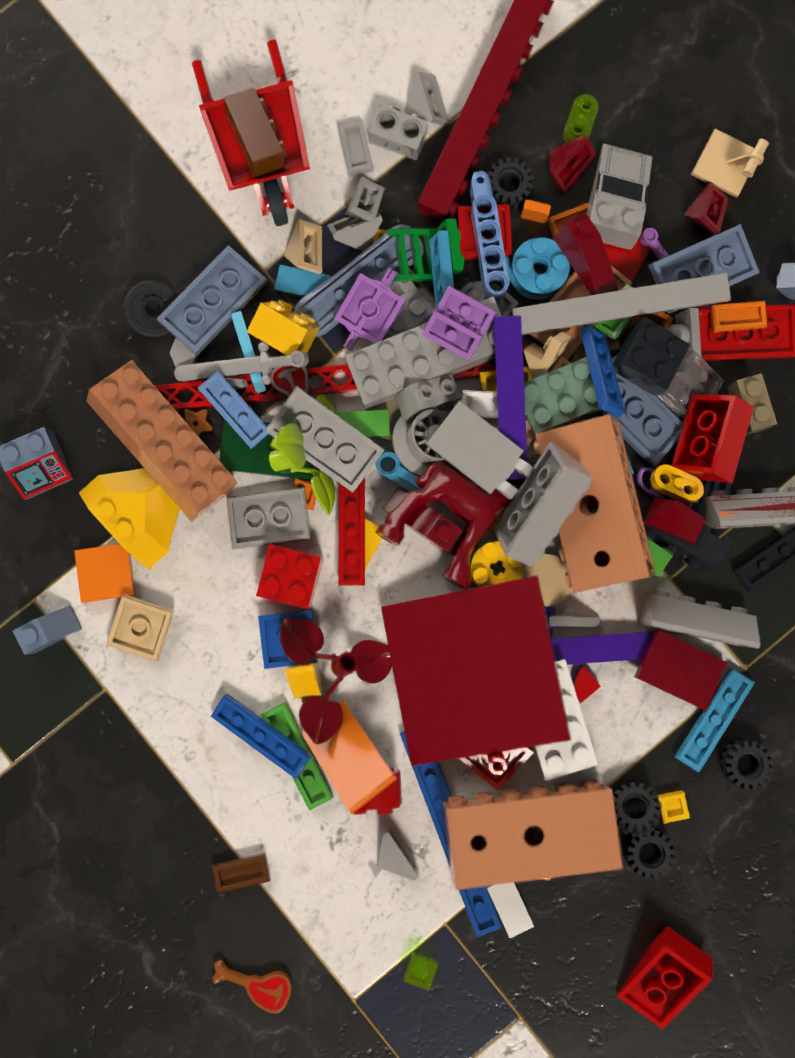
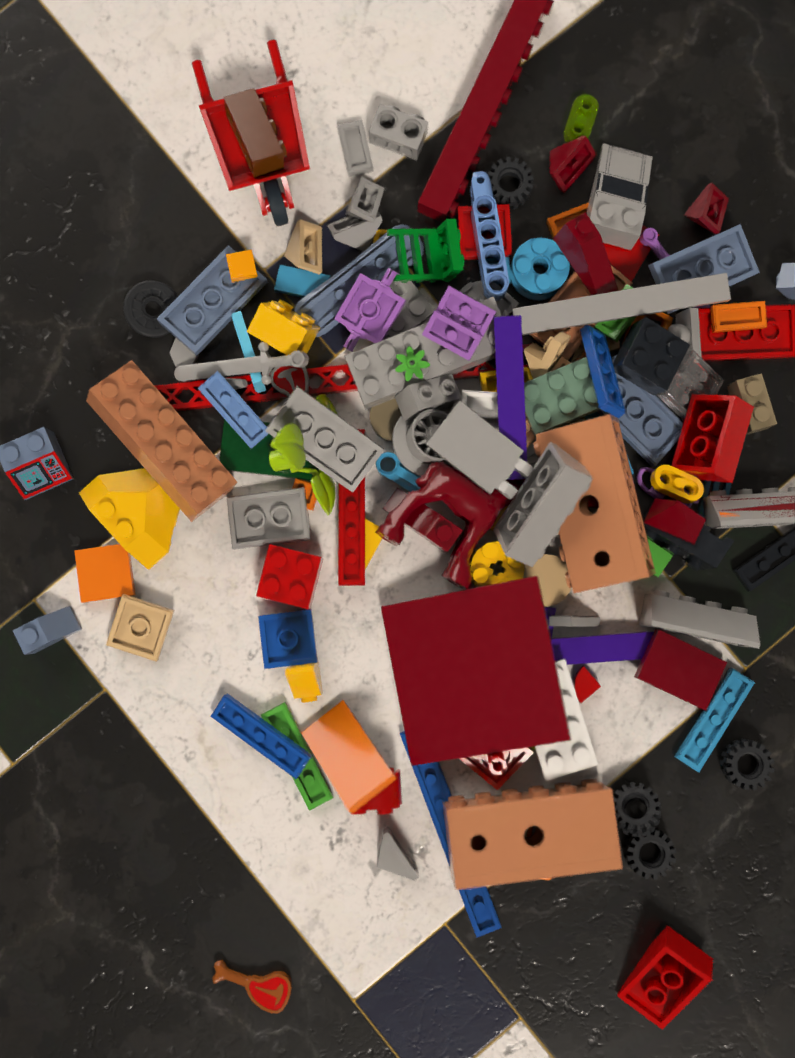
dark orange plate [185,409,213,437] -> none
reddish brown tile [212,853,271,893] -> none
dark red plant [280,618,392,745] -> none
bright green tile [336,410,390,438] -> none
clear neon green plate [403,952,438,991] -> none
light grey slope [405,72,449,126] -> none
dark azure tile [429,230,454,309] -> none
white tile [486,883,534,938] -> none
orange tile [521,199,551,224] -> none
yellow tile [658,790,690,824] -> none
tan plate [691,129,769,198] -> none
none -> light orange tile [226,249,257,282]
none -> bright green plant [395,346,430,381]

